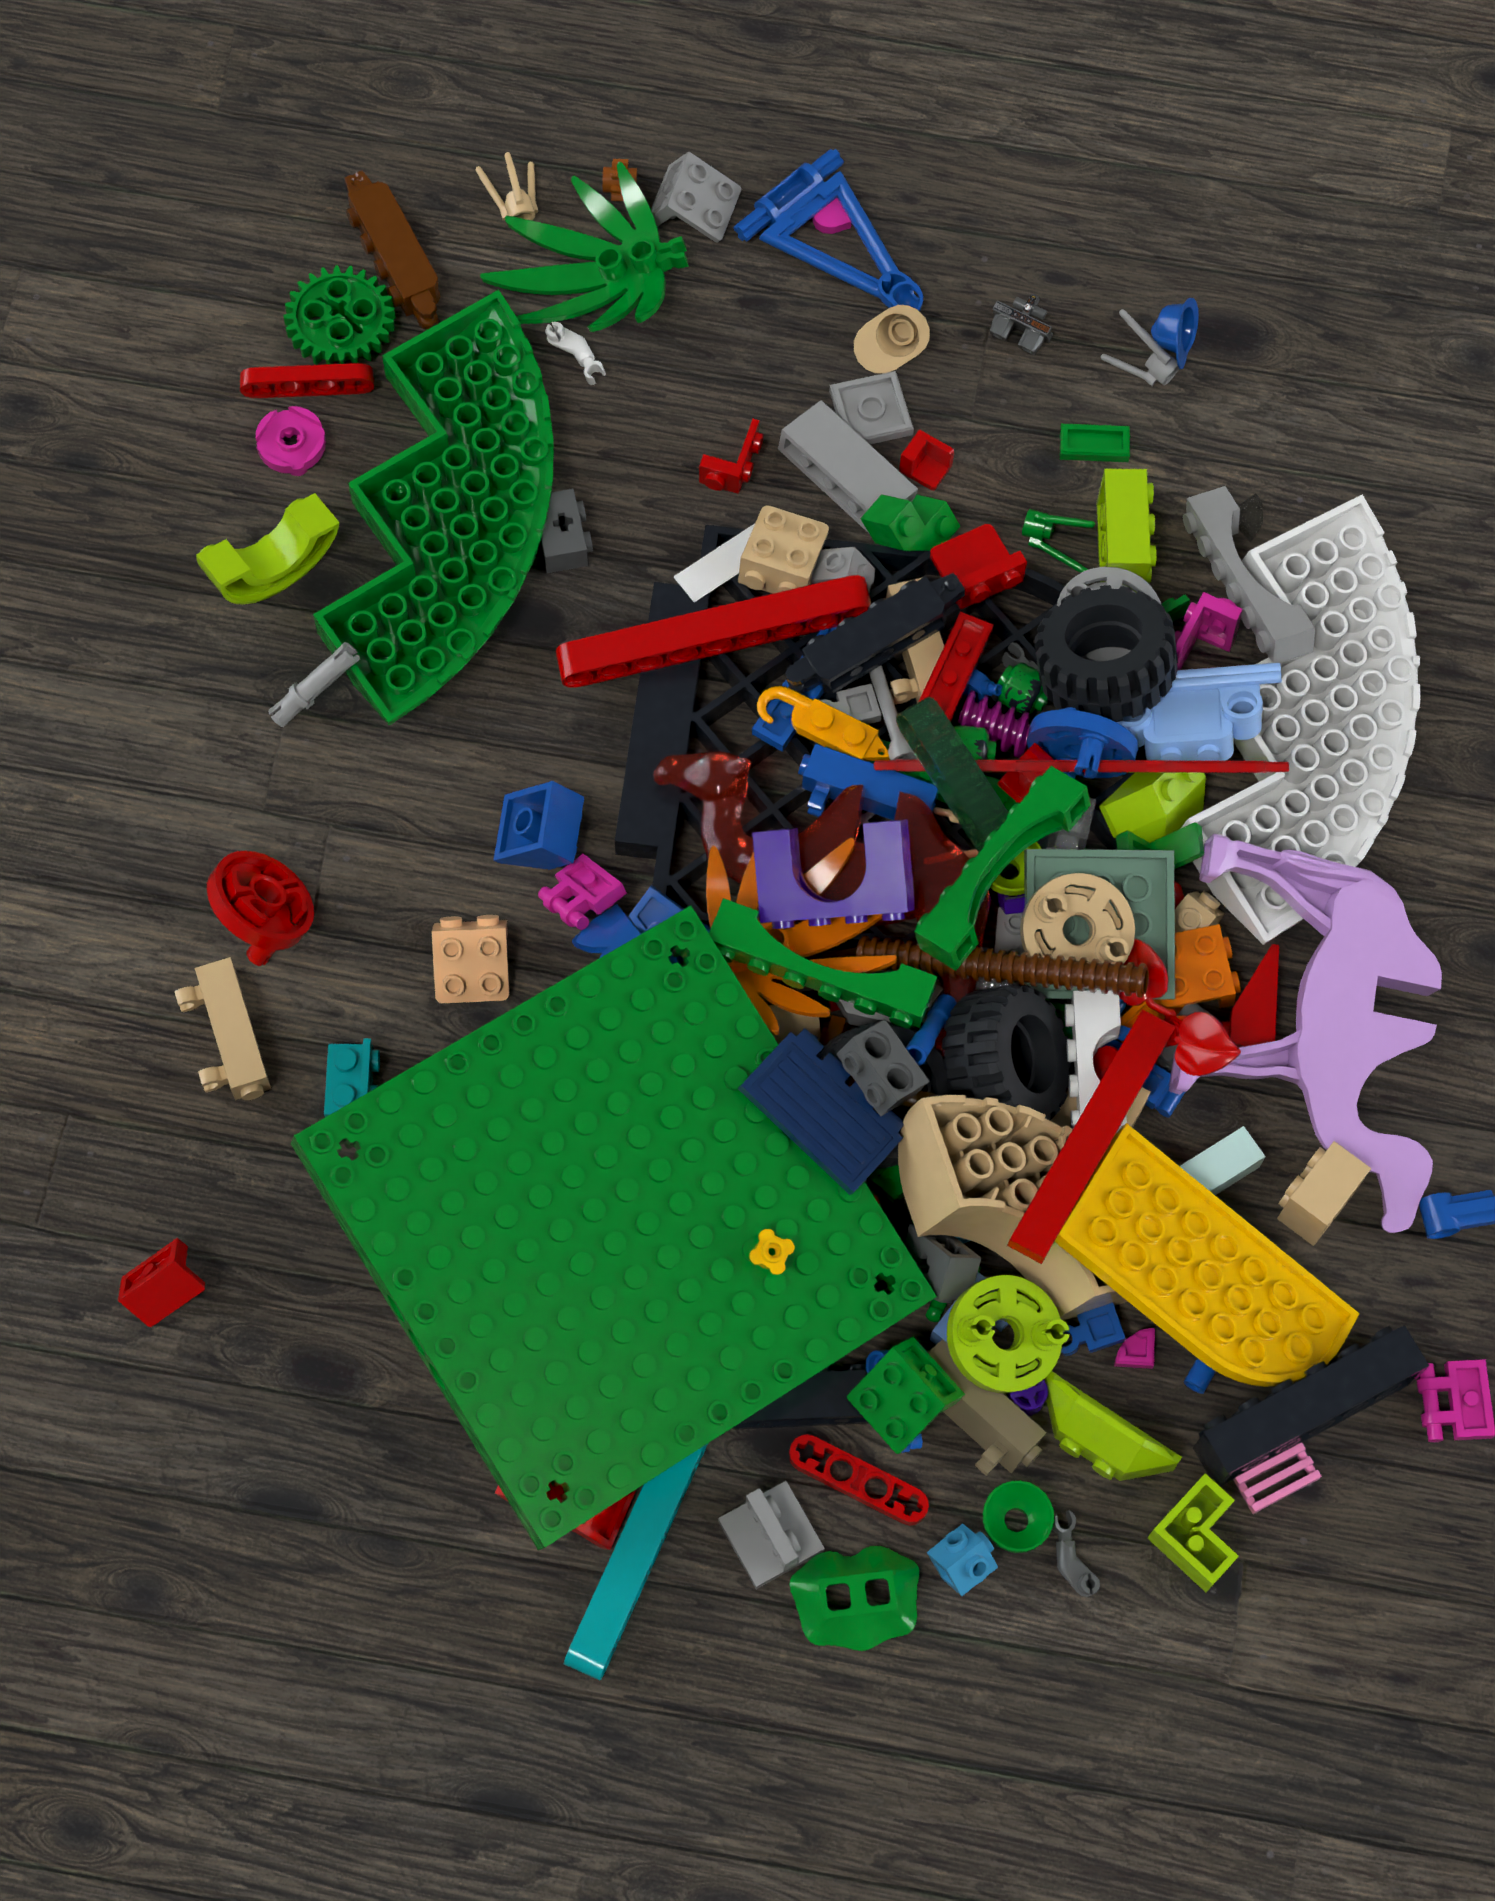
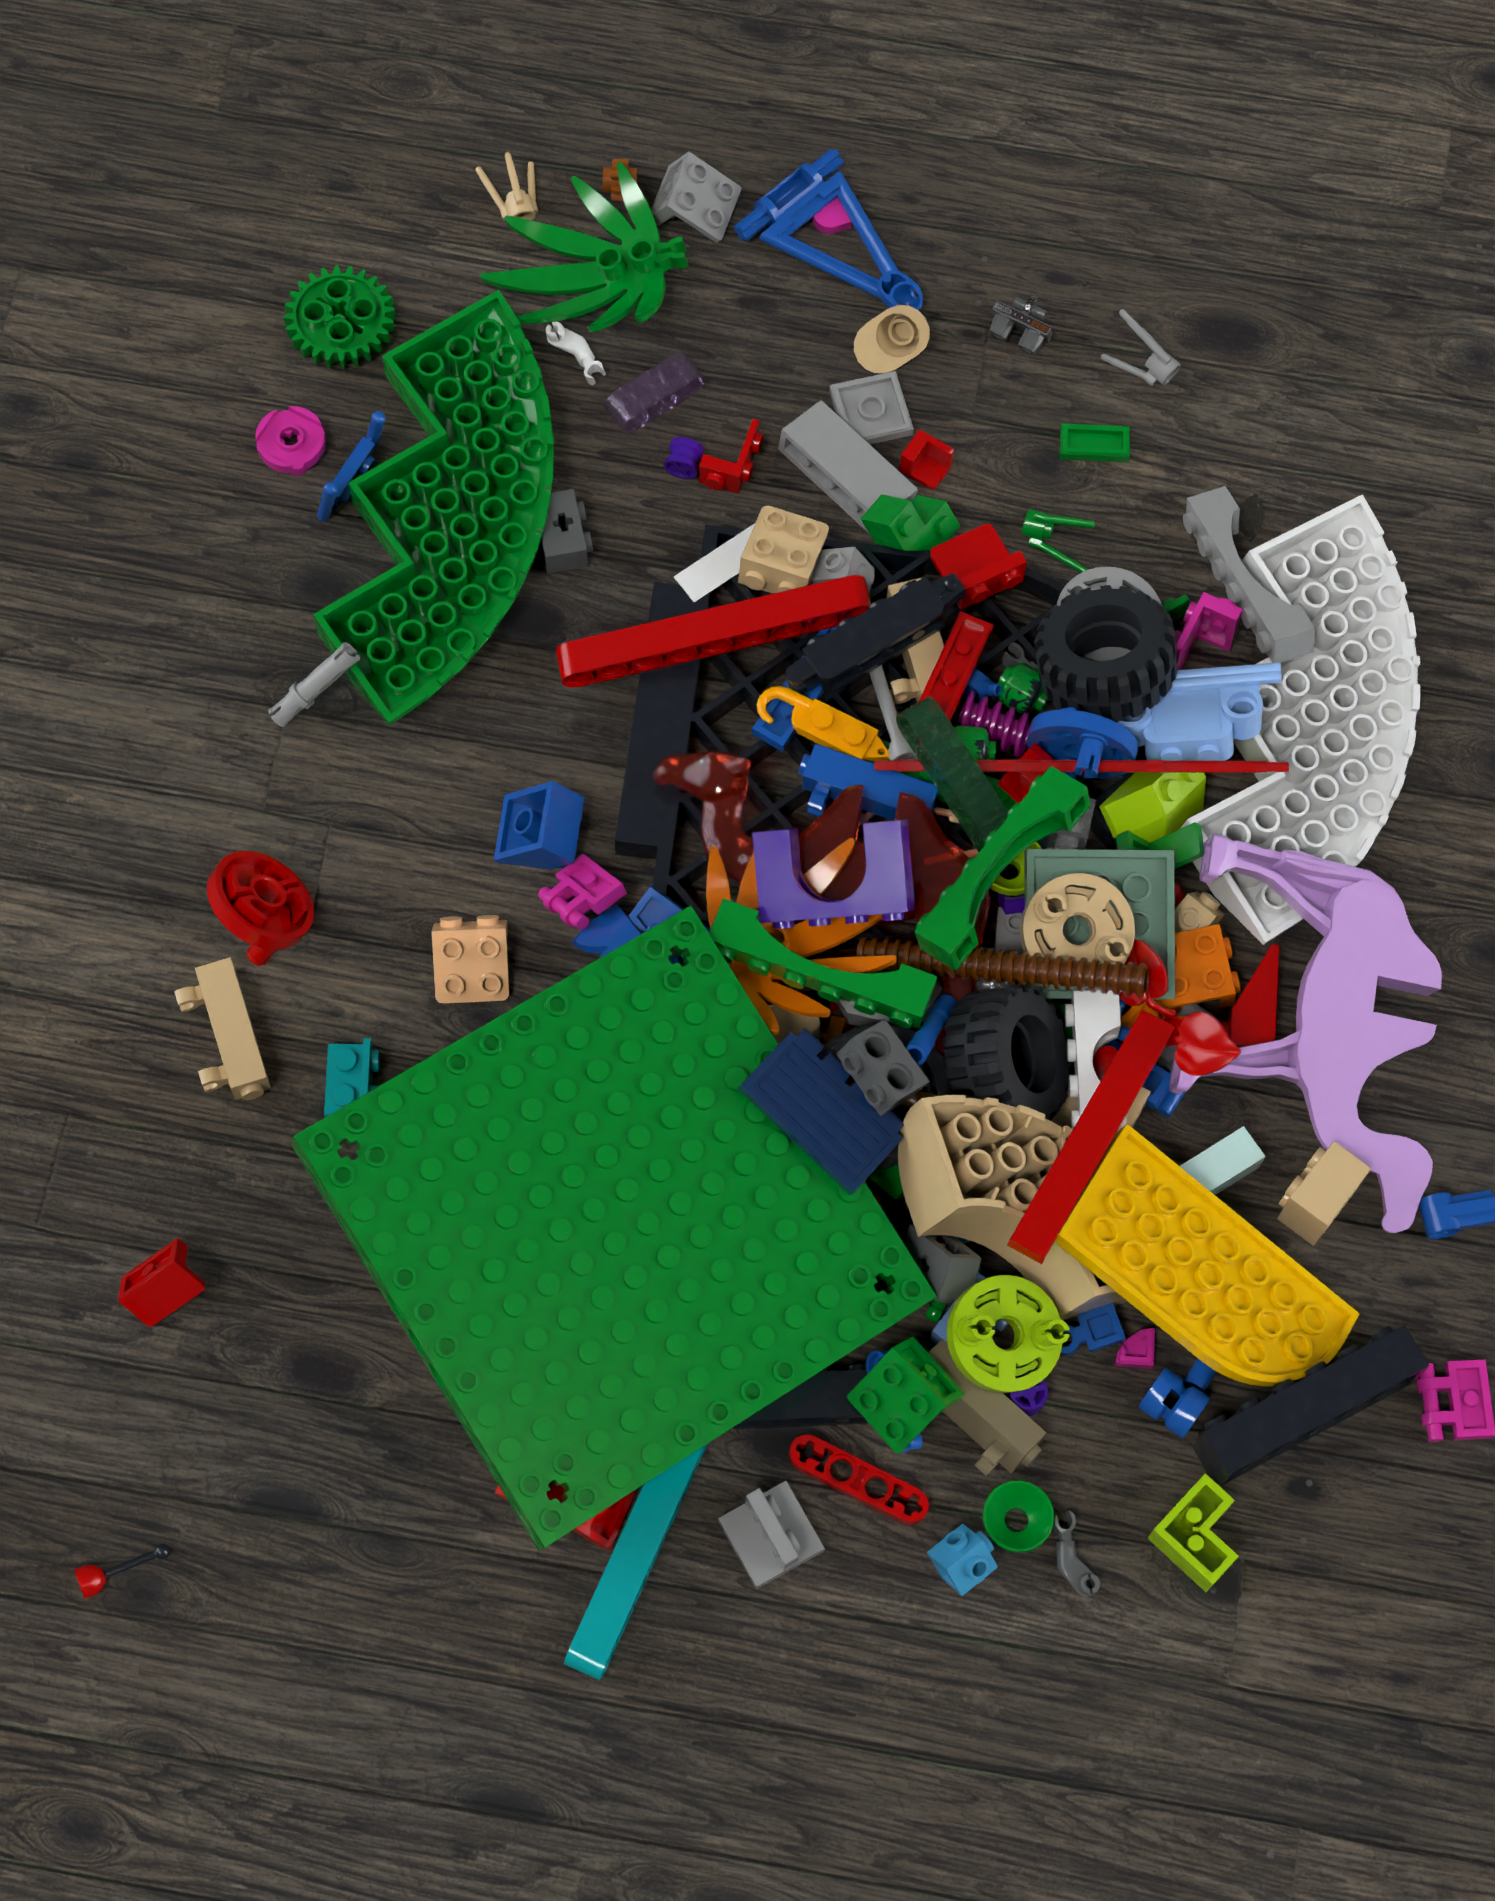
lime brick [196,493,339,605] -> none
red beam [240,363,374,398] -> none
reddish brown hinge [344,170,440,331] -> none
yellow plate [749,1229,795,1275] -> none
green piece [789,1546,919,1651] -> none
light grey plate [819,684,881,724] -> none
lime wedge [1045,1371,1182,1481] -> none
lime brick [1096,469,1156,593] -> none
blue piece [1151,298,1199,369] -> none
bright pink tile [1234,1443,1322,1514] -> none
none -> hinge [74,1544,170,1599]
none -> blue plate [317,411,386,521]
none -> clear purple beam [604,352,705,434]
none -> dark purple wheel [664,437,704,479]
none -> blue wheel [1138,1367,1211,1439]

